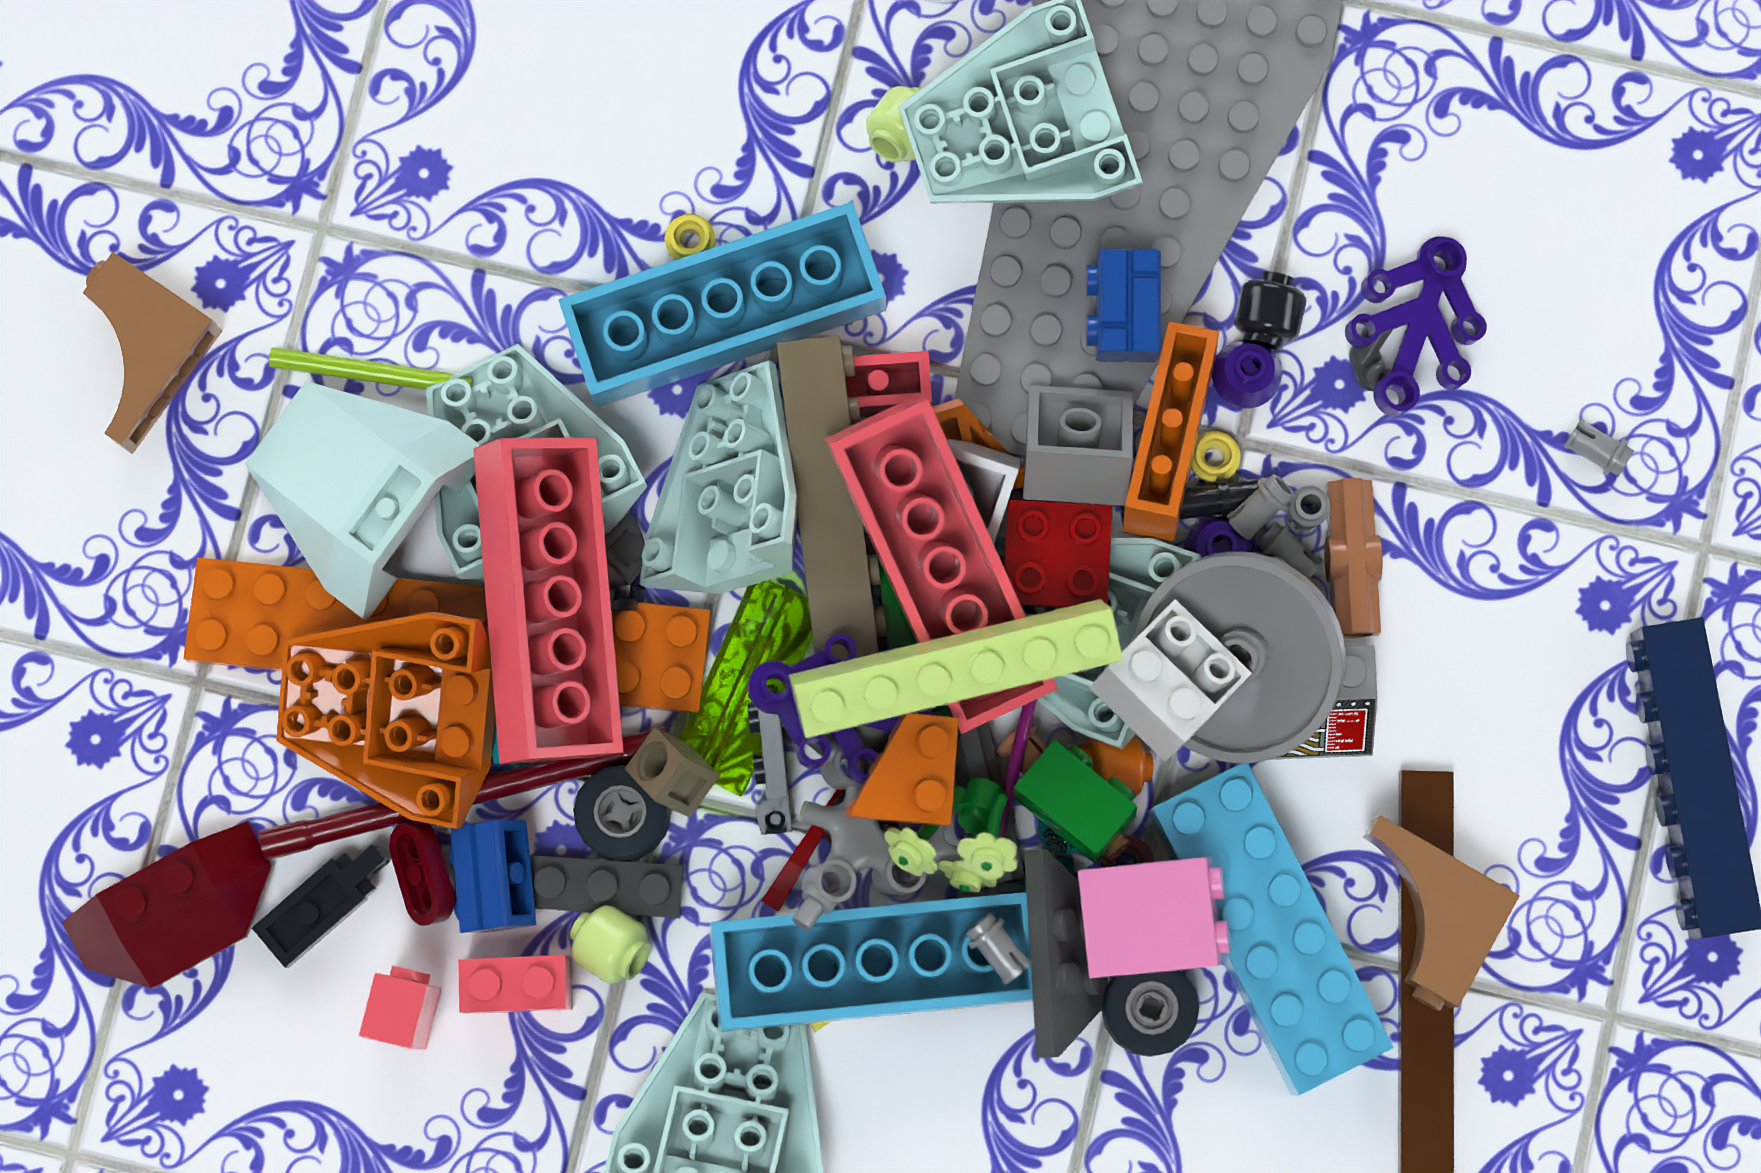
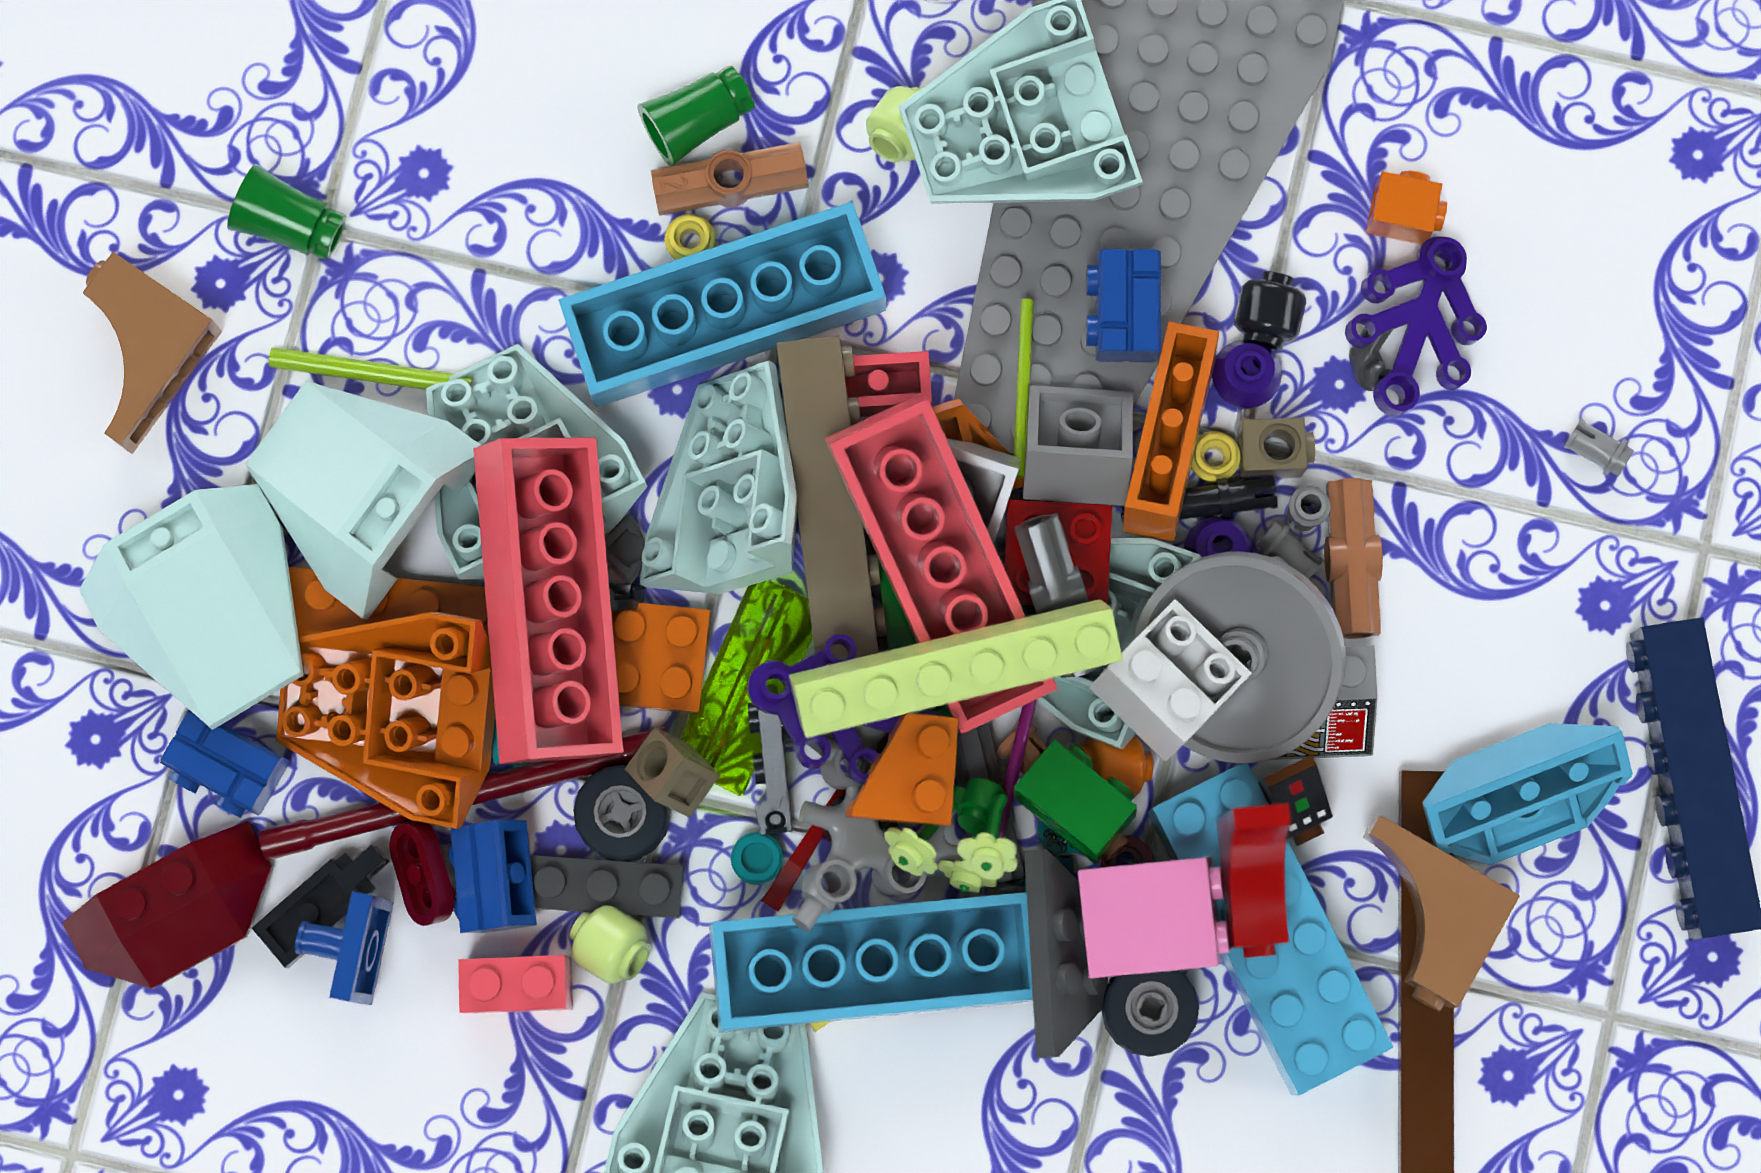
coral brick [358,965,442,1050] -> none
light grey pin [965,912,1032,984] -> none
light grey pin [1227,474,1295,540] -> none
none -> light aqua wedge [79,484,304,730]
none -> blue brick [160,710,289,818]
none -> green plant [227,164,347,261]
none -> blue tile [295,891,394,1005]
none -> green plant [637,65,755,166]
none -> nougat piece [650,142,809,216]
none -> teal tile [731,832,784,885]
none -> lime axle [1013,299,1034,478]
none -> dark grey piece [1014,513,1104,678]
none -> red arch [1216,803,1291,958]
none -> dark tan brick [1237,417,1315,480]
none -> slope [1258,755,1333,846]
none -> orange brick [1365,170,1448,245]
none -> medium azure wedge [1422,723,1633,865]

